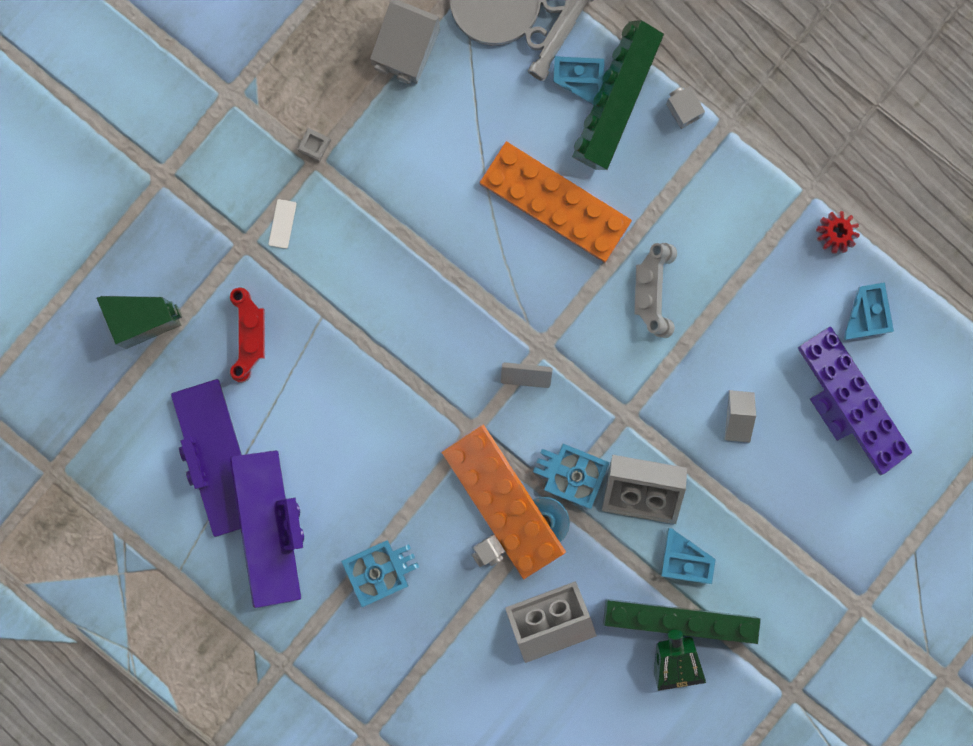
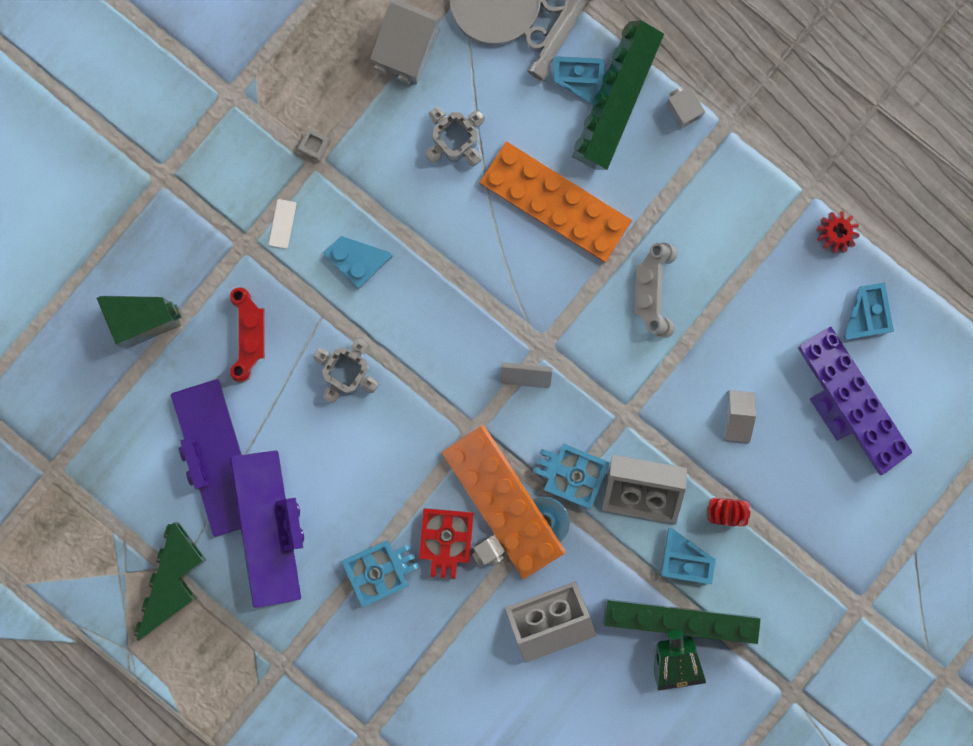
none -> dark green slope [134,522,206,641]
none -> light grey piece [313,338,379,404]
none -> dark azure wing [324,236,393,289]
none -> red piece [419,508,474,580]
none -> light grey piece [425,107,485,167]
none -> red gear [707,498,751,527]

